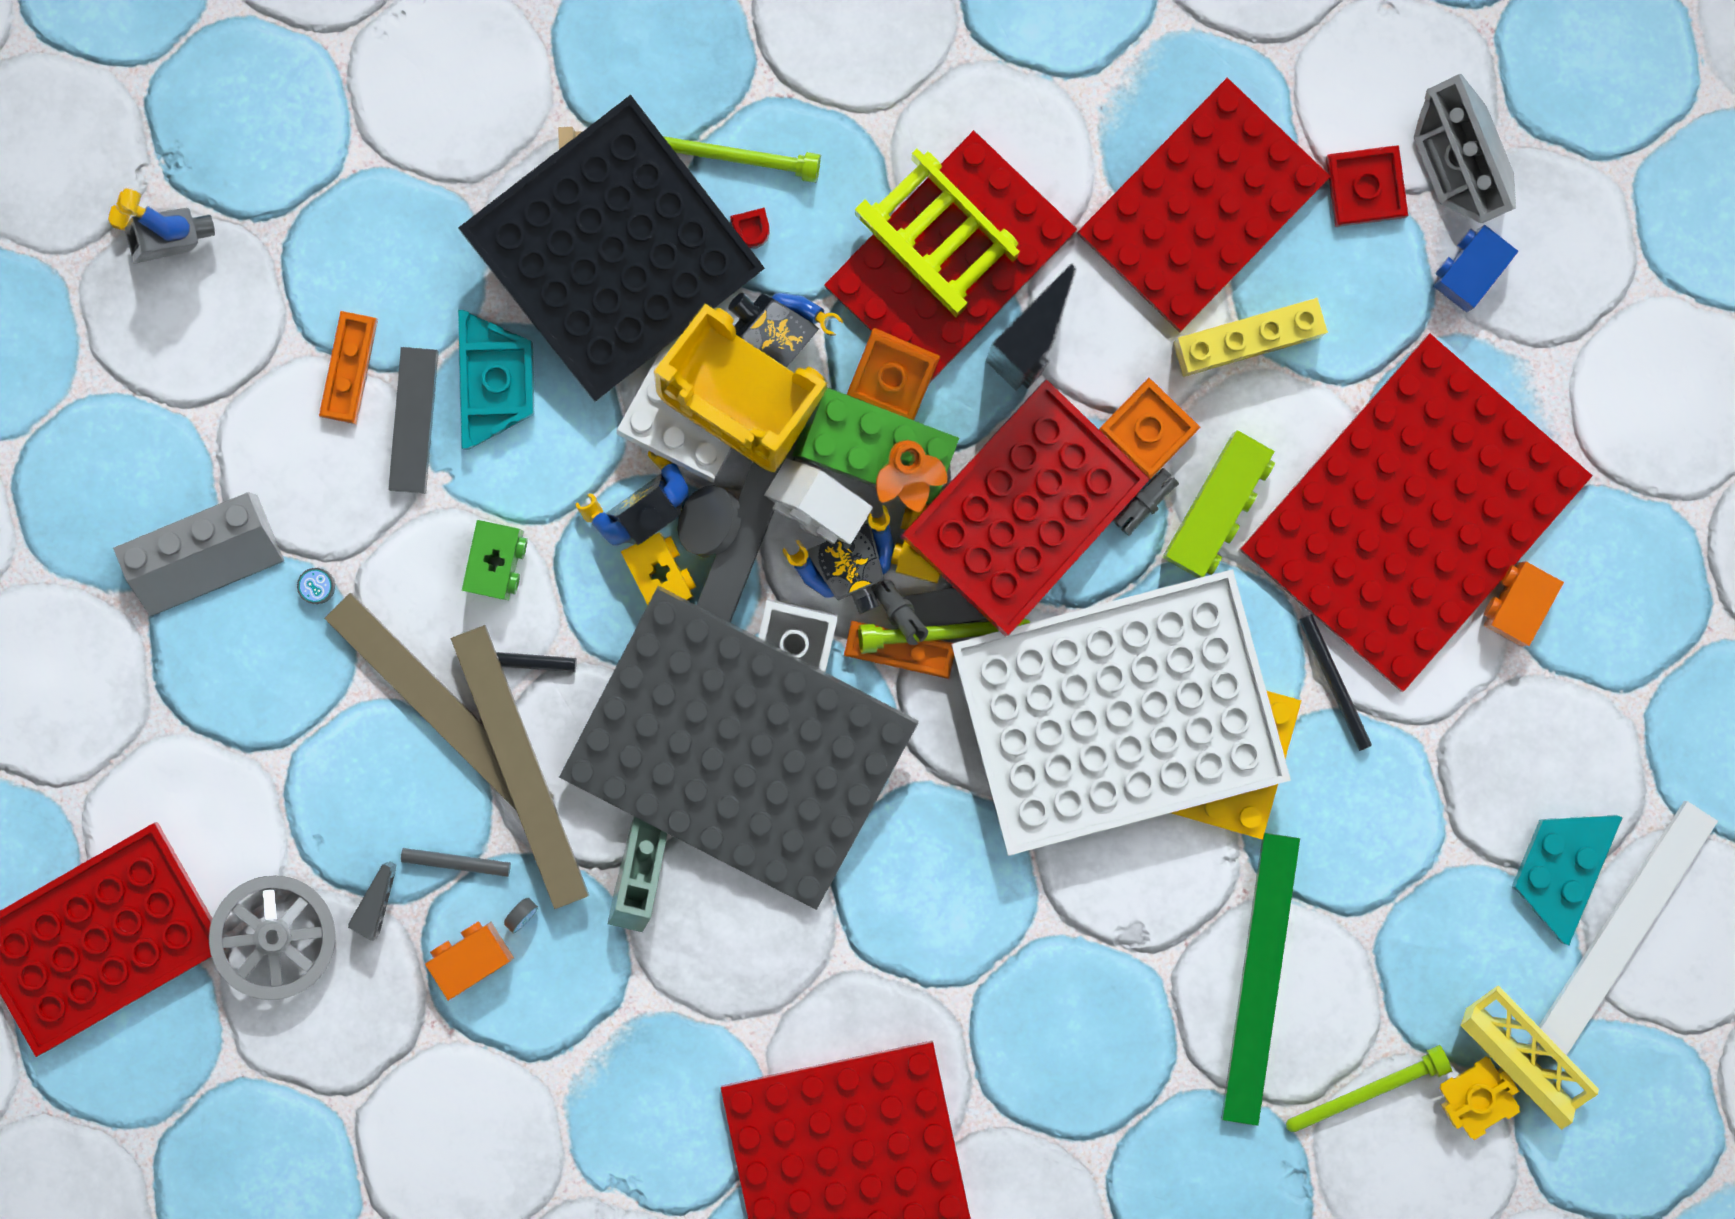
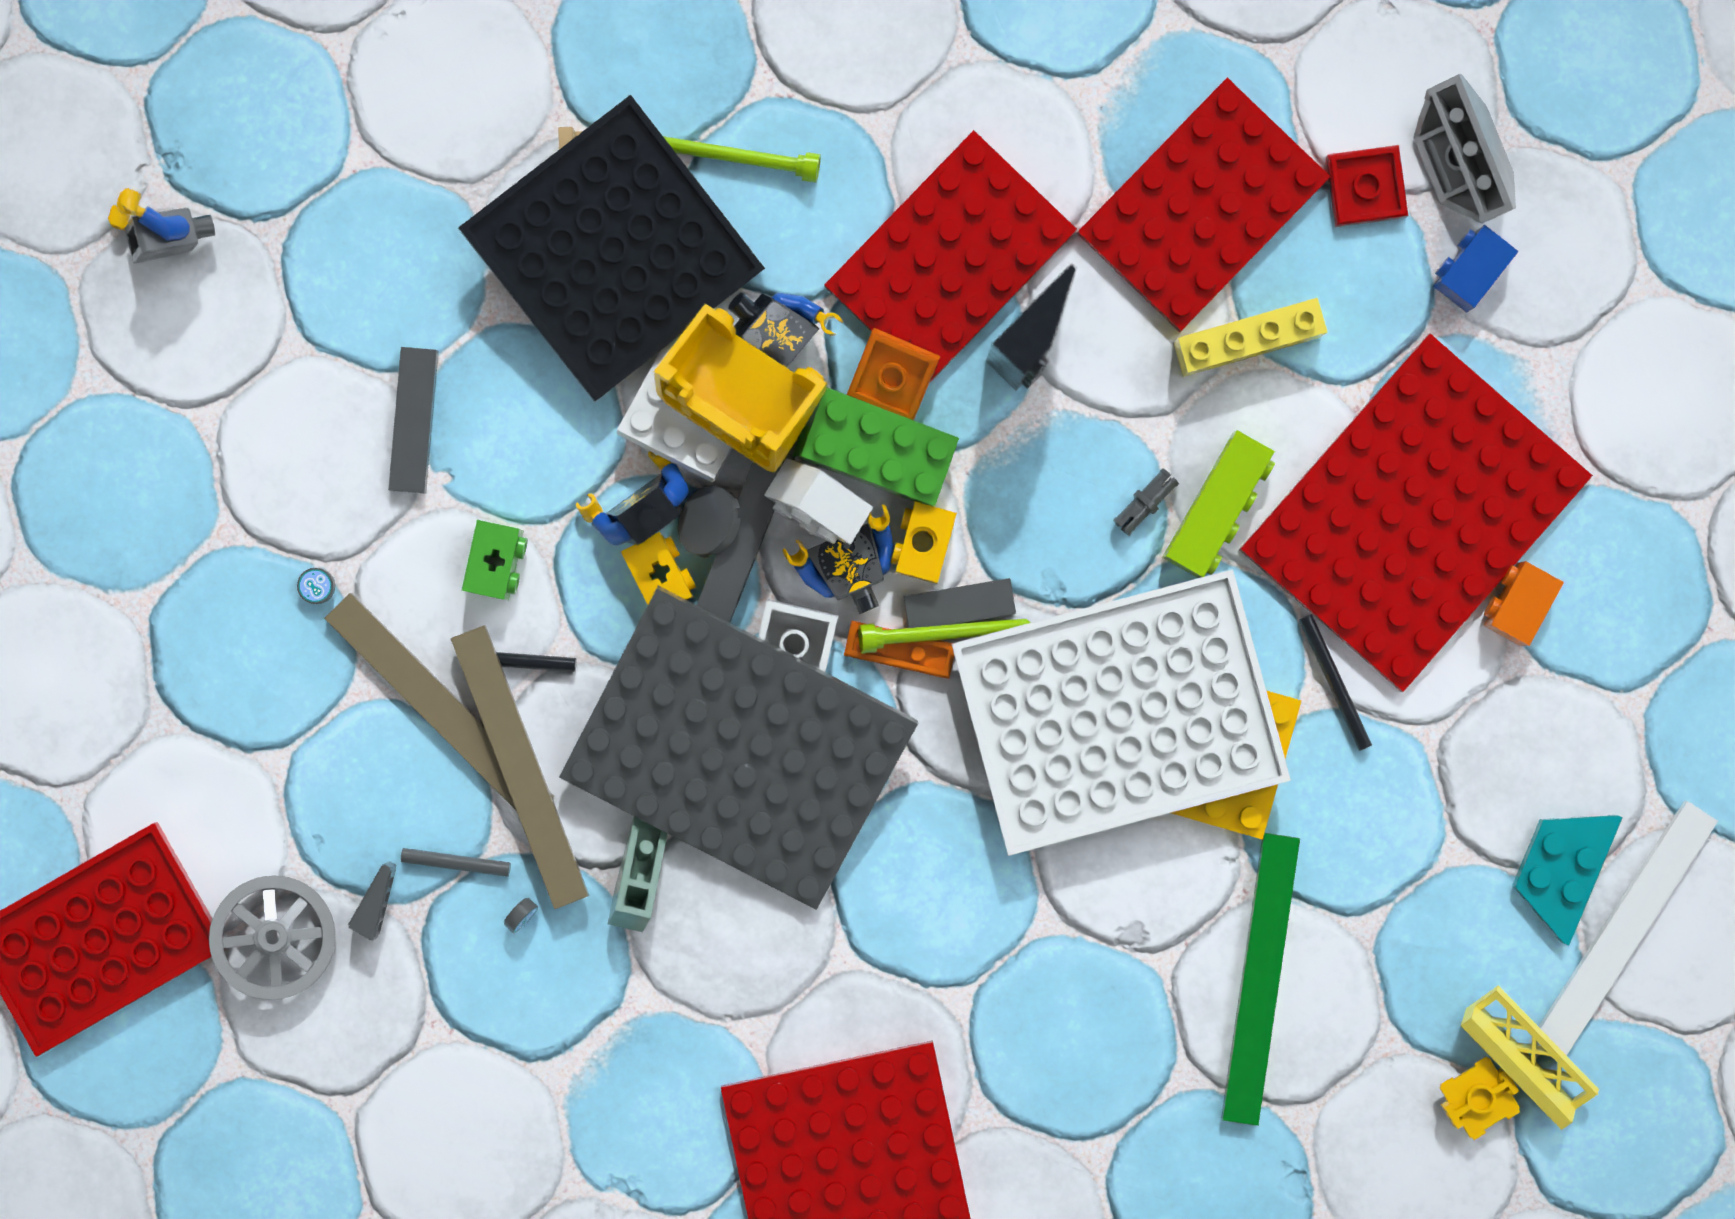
light grey slope [113,492,284,616] -> none
orange tile [319,311,378,424] -> none
orange brick [425,921,514,1001] -> none
teal wing [458,310,535,450] -> none
red tile [730,207,770,249] -> none
neon yellow fence [855,148,1020,317] -> none
dark grey pin [873,580,928,645] -> none
orange plate [876,440,947,512] -> none
red plate [900,379,1150,637] -> none
orange plate [1099,378,1201,479] -> none
lime piece [1286,1045,1452,1132] -> none

